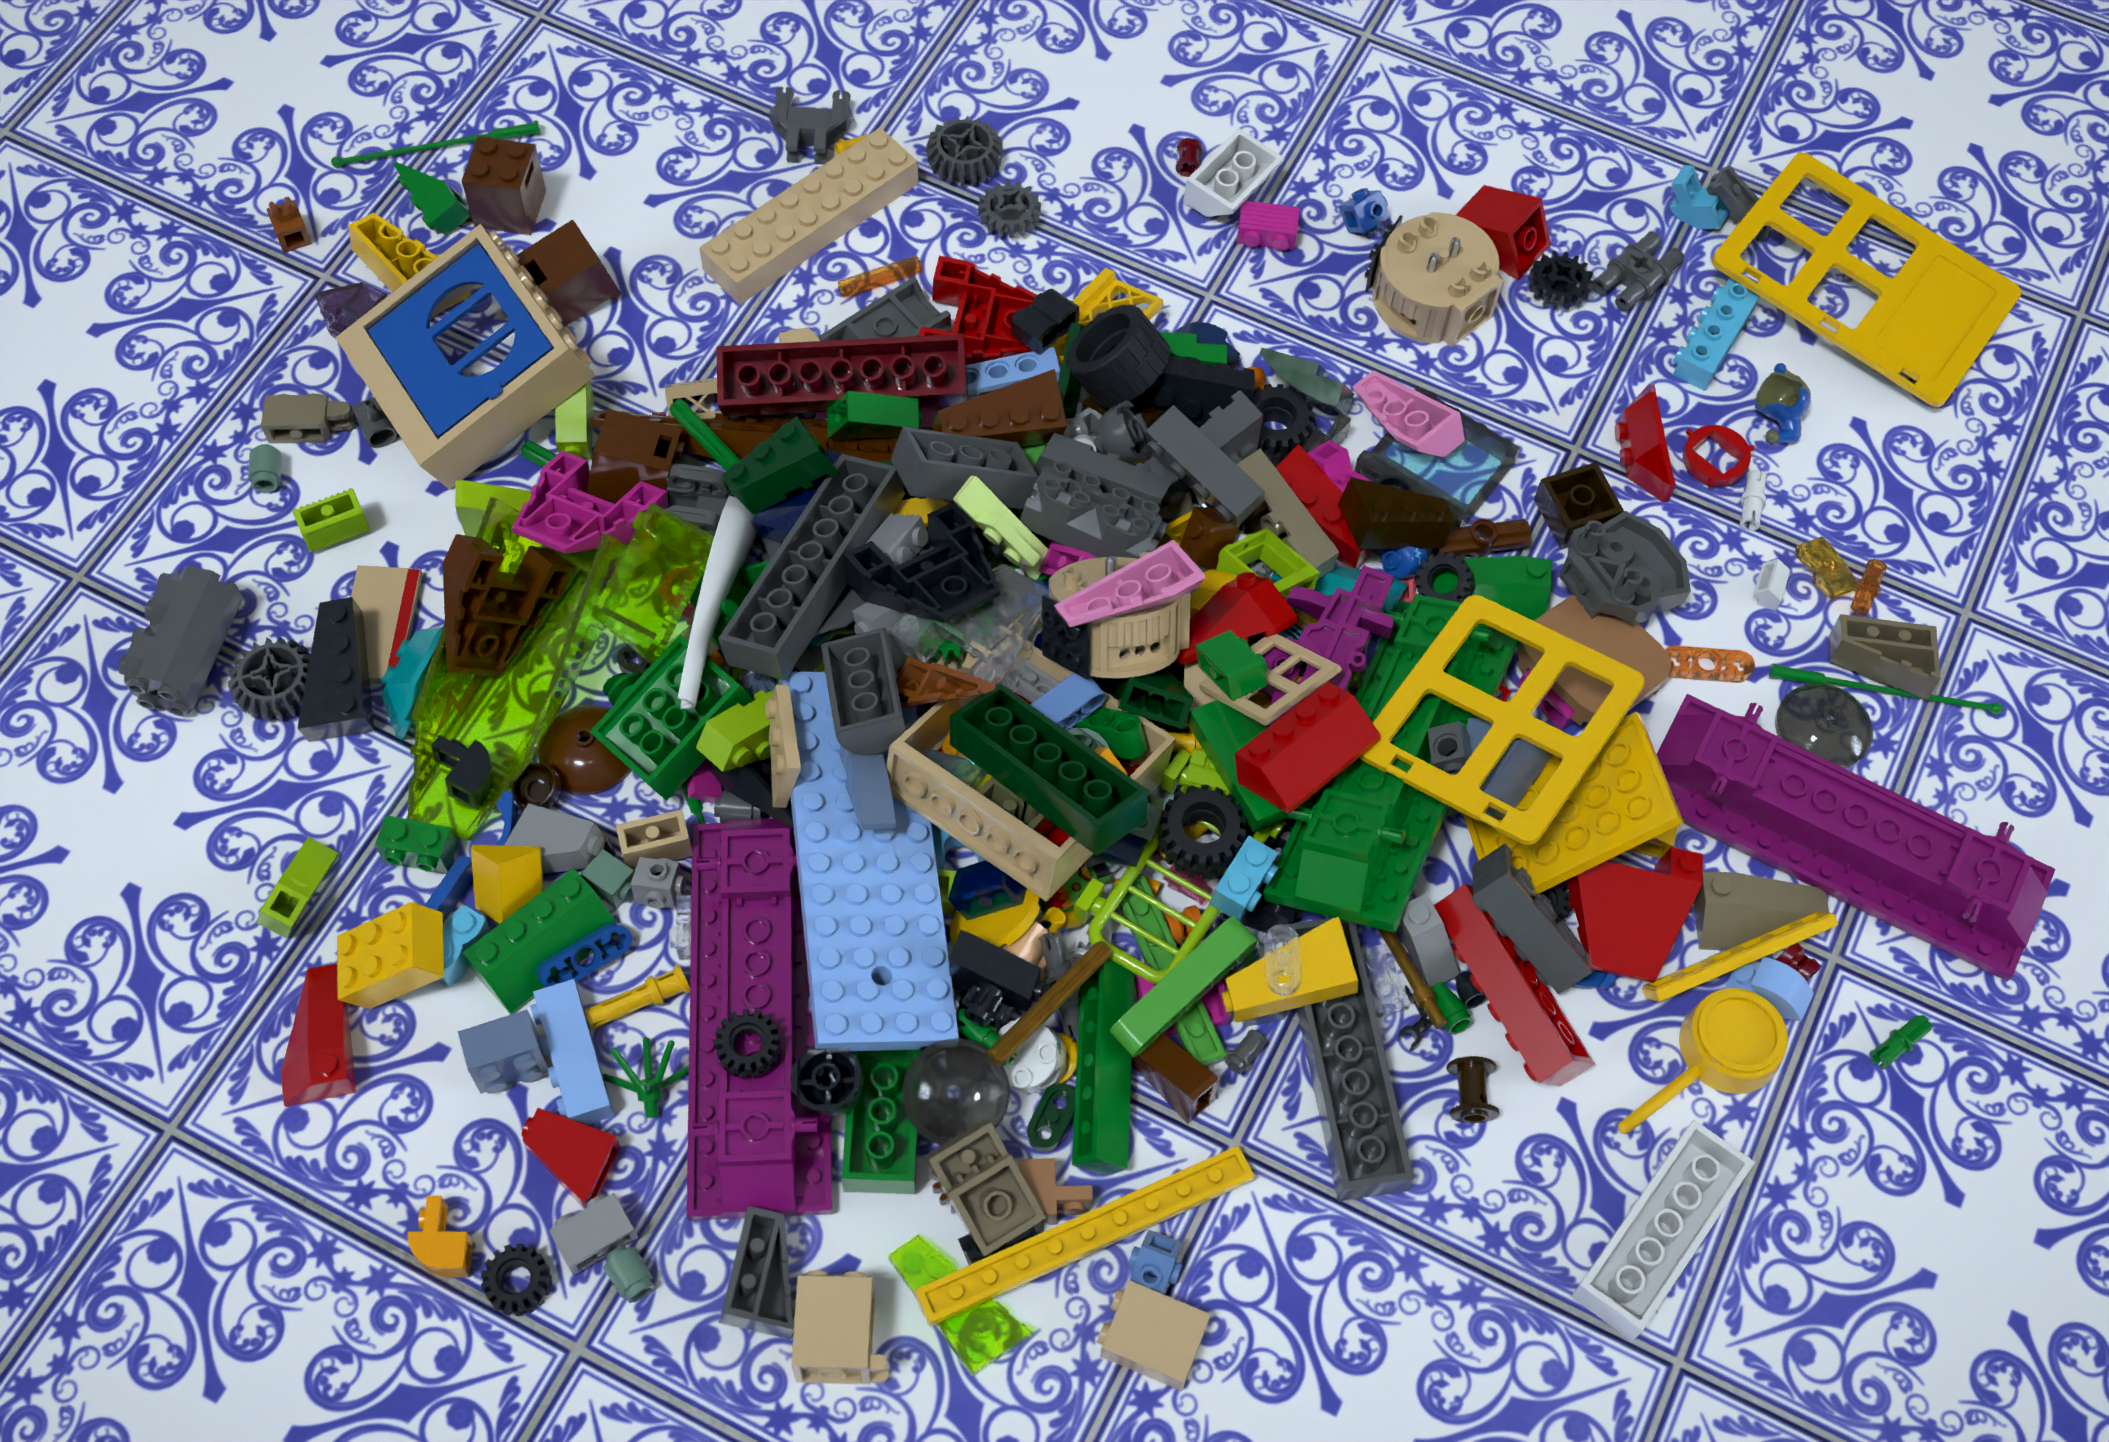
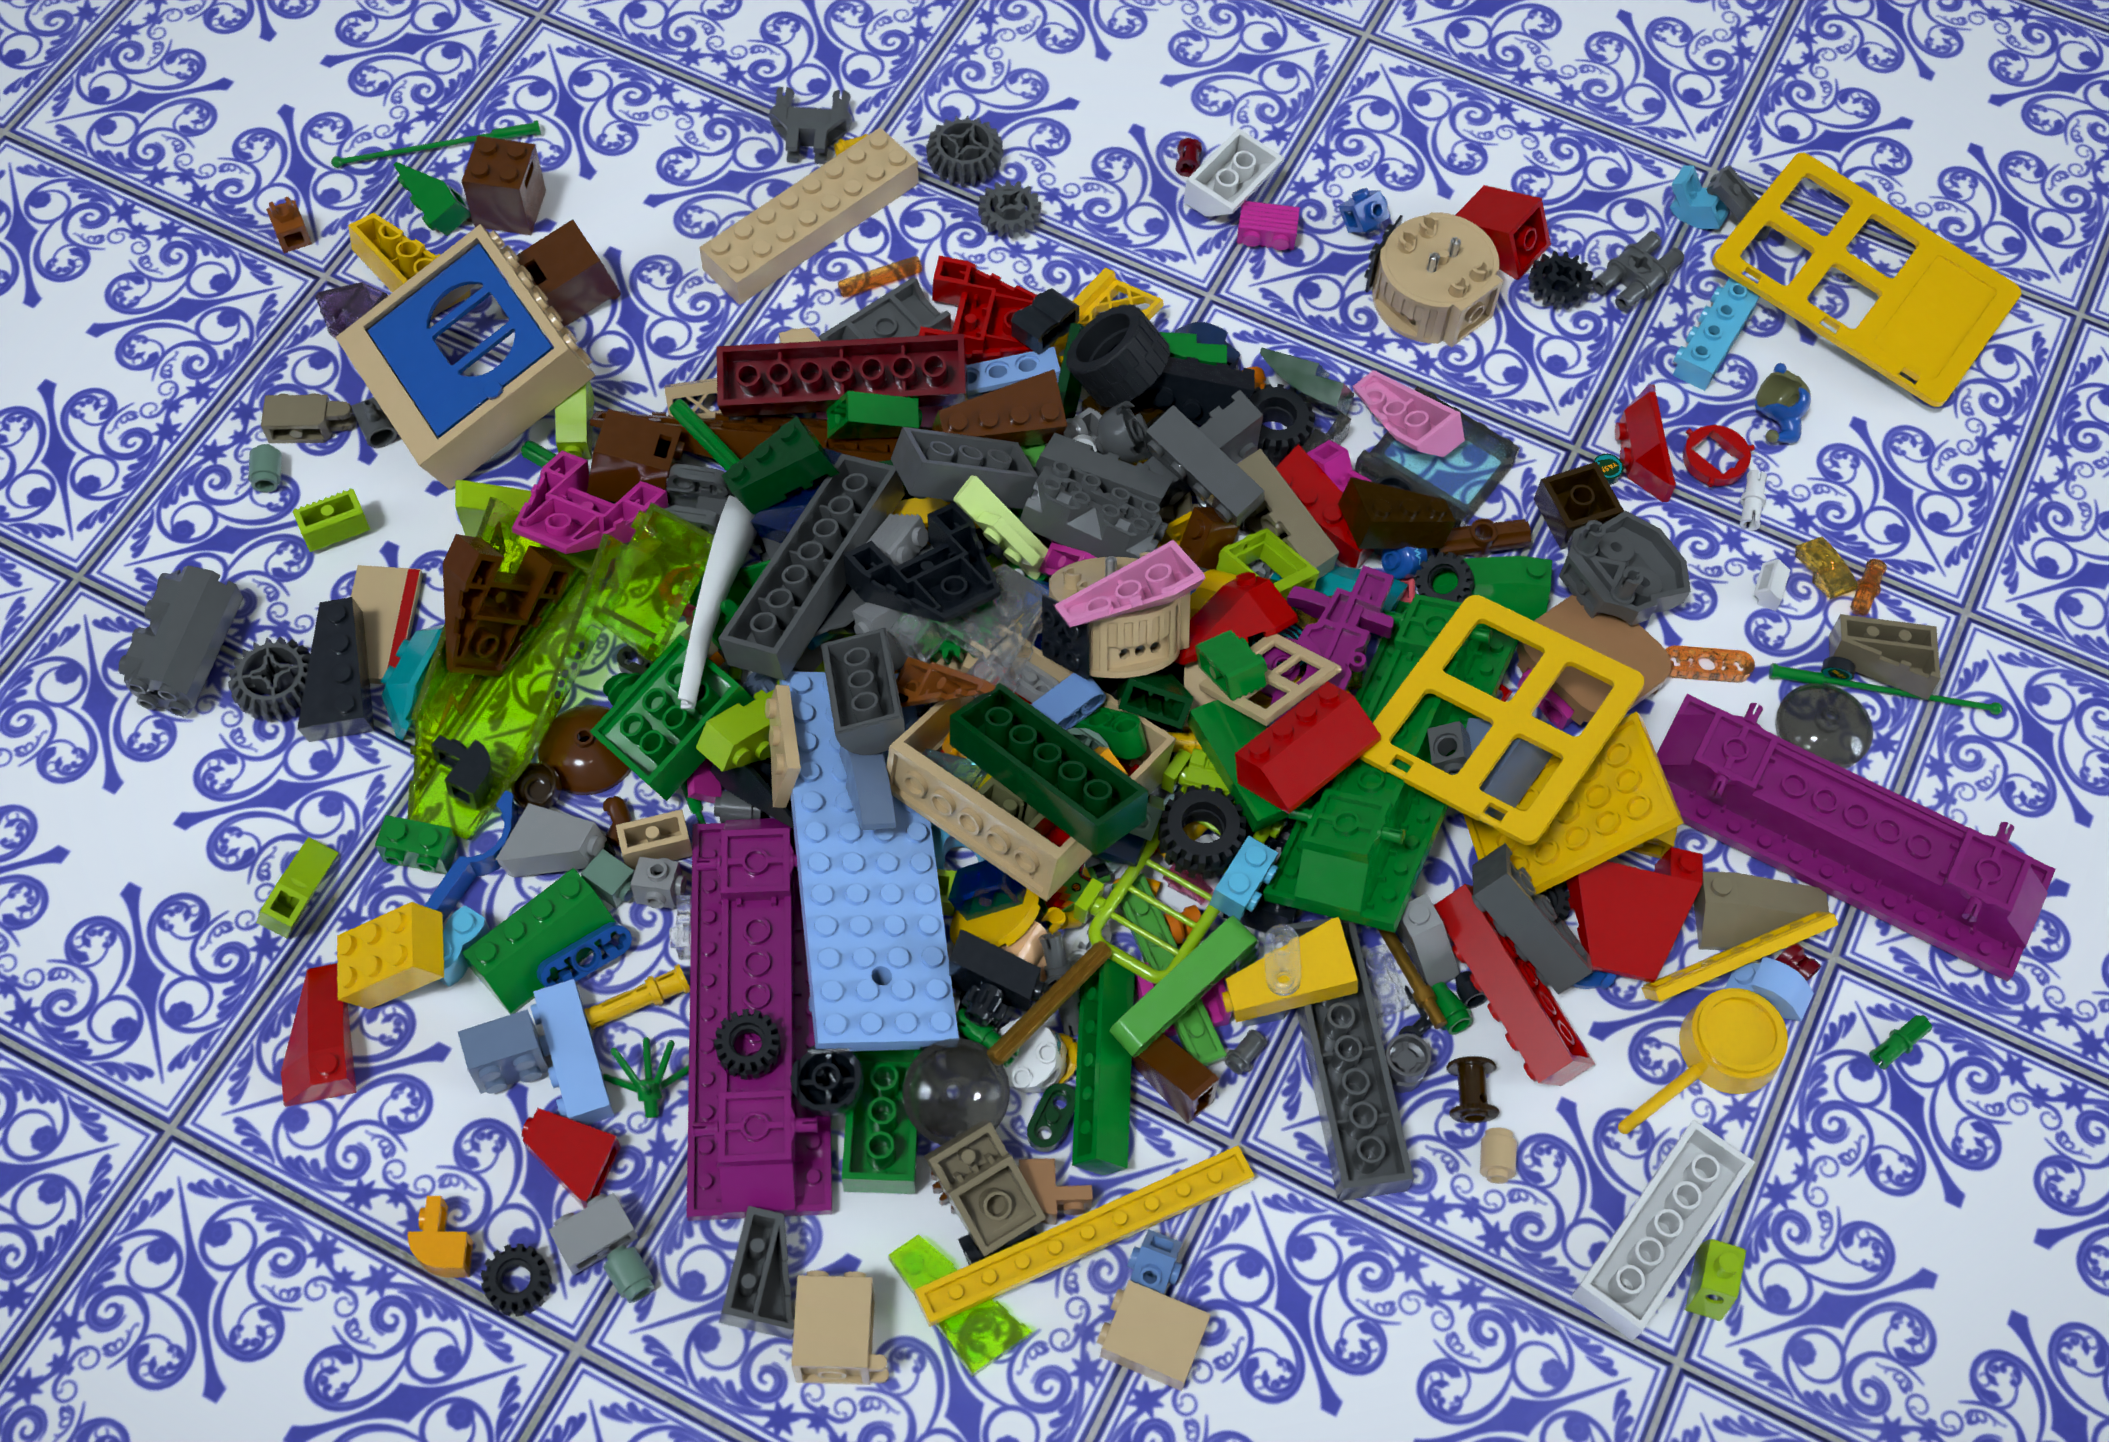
yellow slope [471,845,544,924] -> none
none -> reddish brown arm [603,796,632,846]
none -> flat silver wheel [1385,1033,1431,1093]
none -> tan brick [1480,1128,1517,1184]
none -> dark green tile [1593,454,1623,485]
none -> lime torso [1685,1239,1746,1321]
none -> black tile [1821,656,1856,681]

